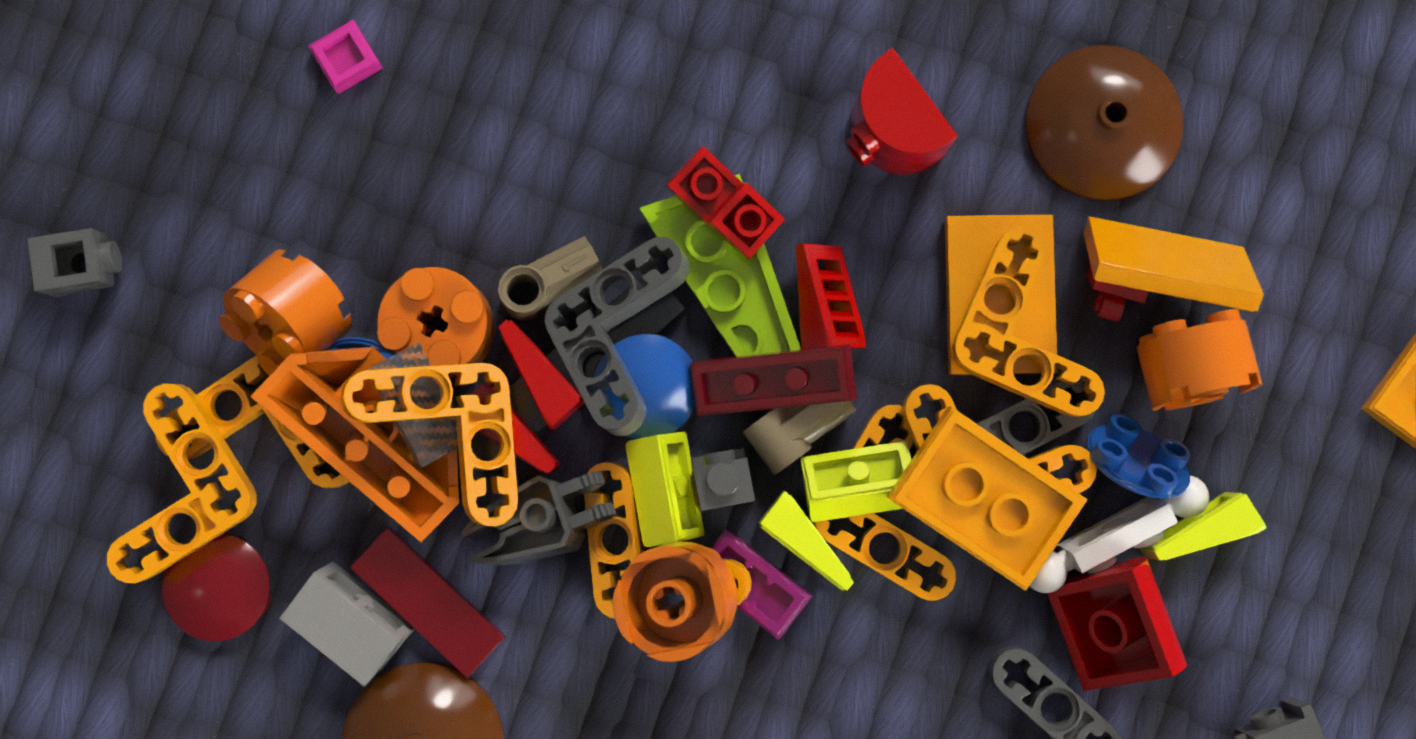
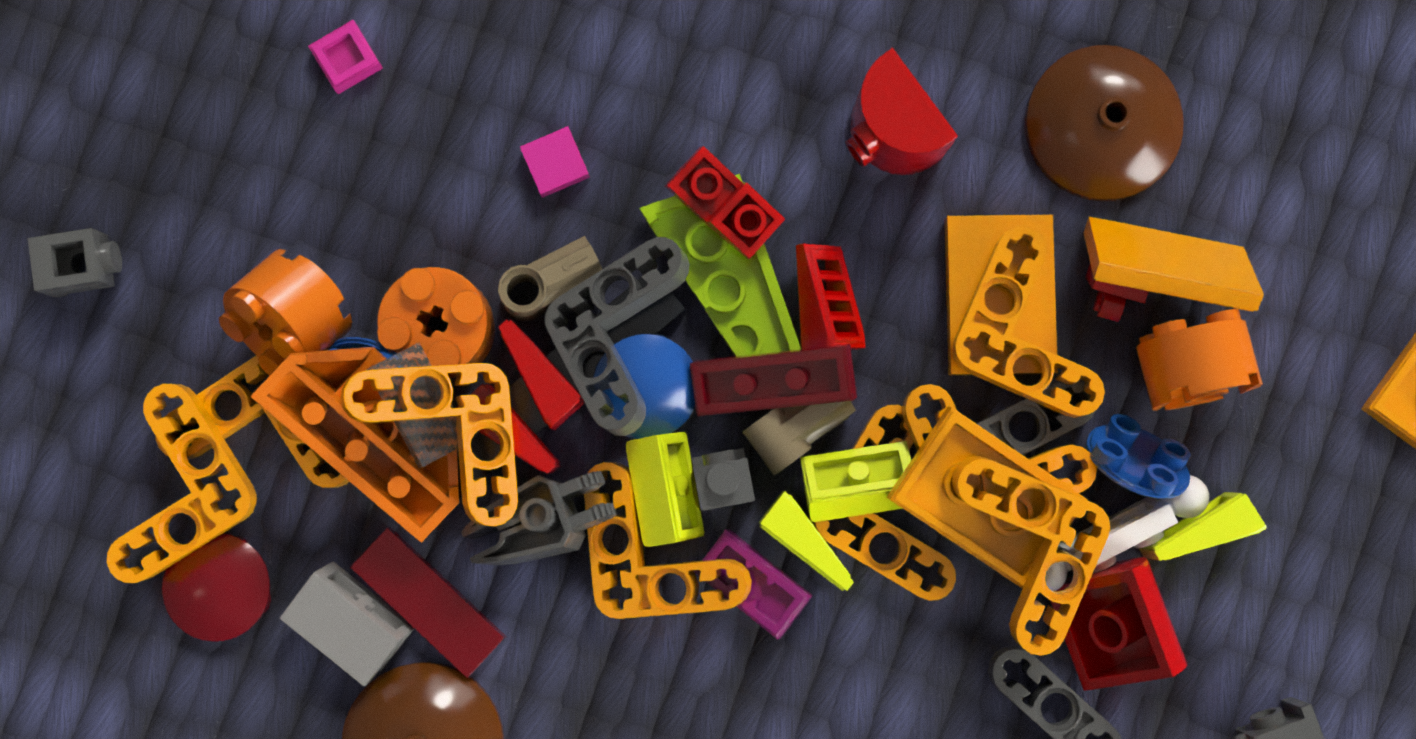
orange brick [613,542,738,662] -> none
none -> dark pink tile [520,126,590,198]
none -> light orange beam [952,456,1110,656]

